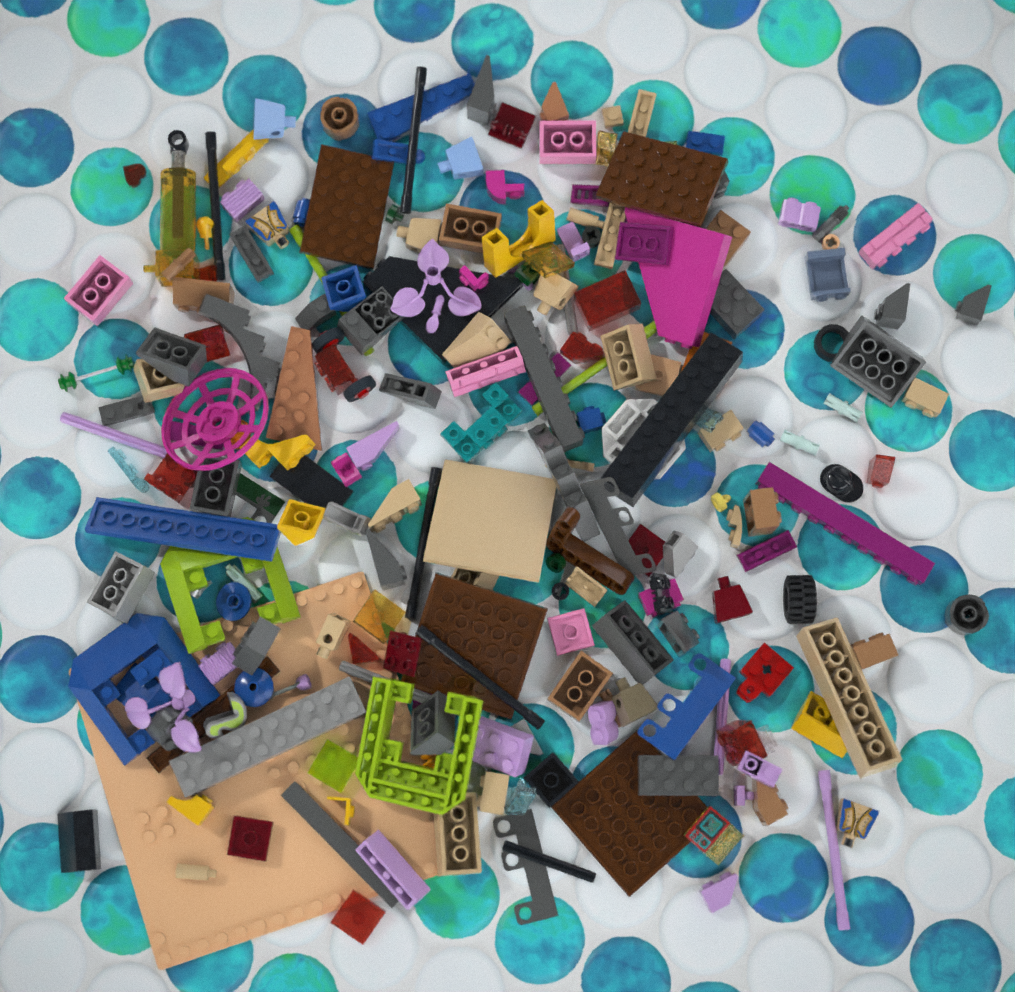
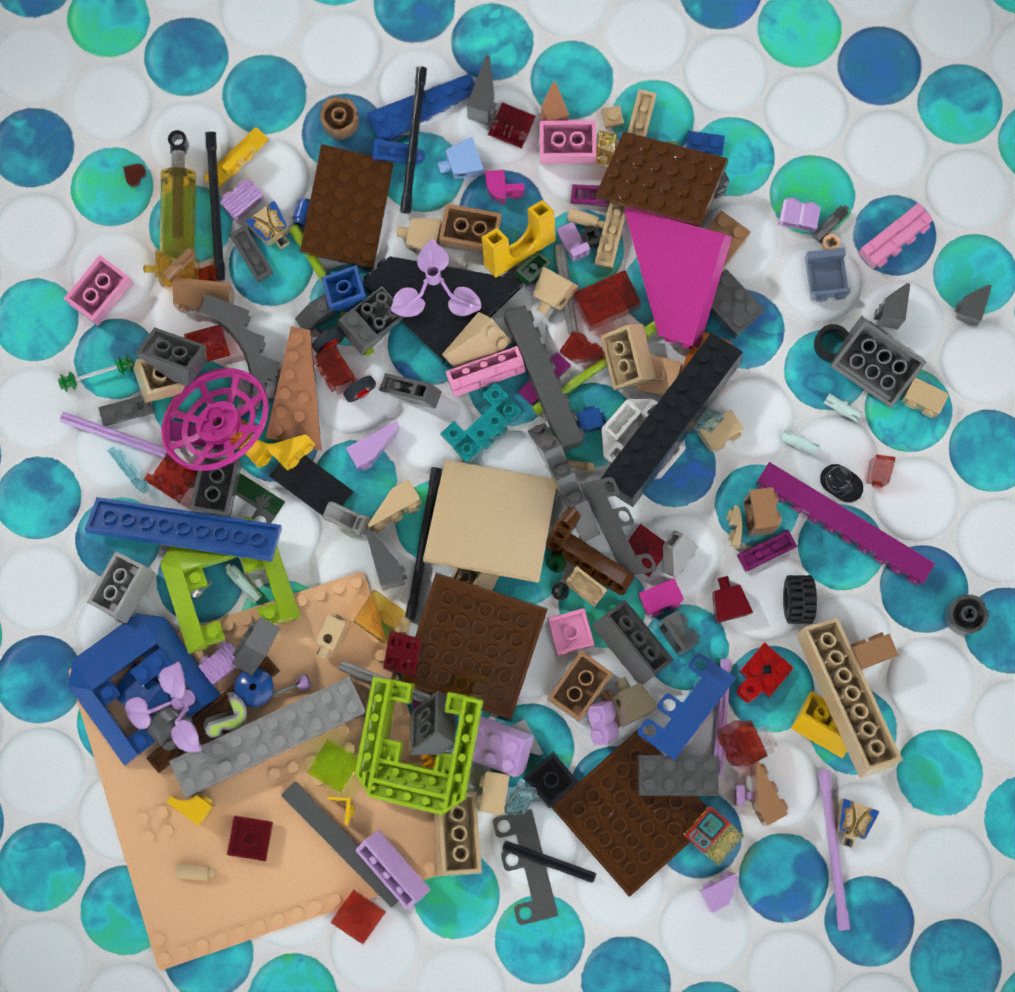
black slope [57,809,101,873] -> none
yellow piece [196,216,214,250] -> none
blue dish [216,582,252,621] -> none
light blue torso [253,99,296,139] -> none
yellow slope [277,499,326,546] -> none
dark pink bracket [331,452,362,487] -> none
clear red slope [348,632,382,664] -> none
dark green tile [385,204,404,224] -> none
black piece [415,624,545,730] -> none
lavender piece [426,295,445,333] -> none
dark pink bracket [459,265,489,291] -> none
clear yellow plate [521,241,575,278] -> none
magenta tile [615,222,674,265] -> none
black hinge [649,573,674,615] -> none
light yellow tile [711,492,731,512] -> none
lavender slope [737,751,782,788] -> none
blue brick [746,420,775,448] -> none

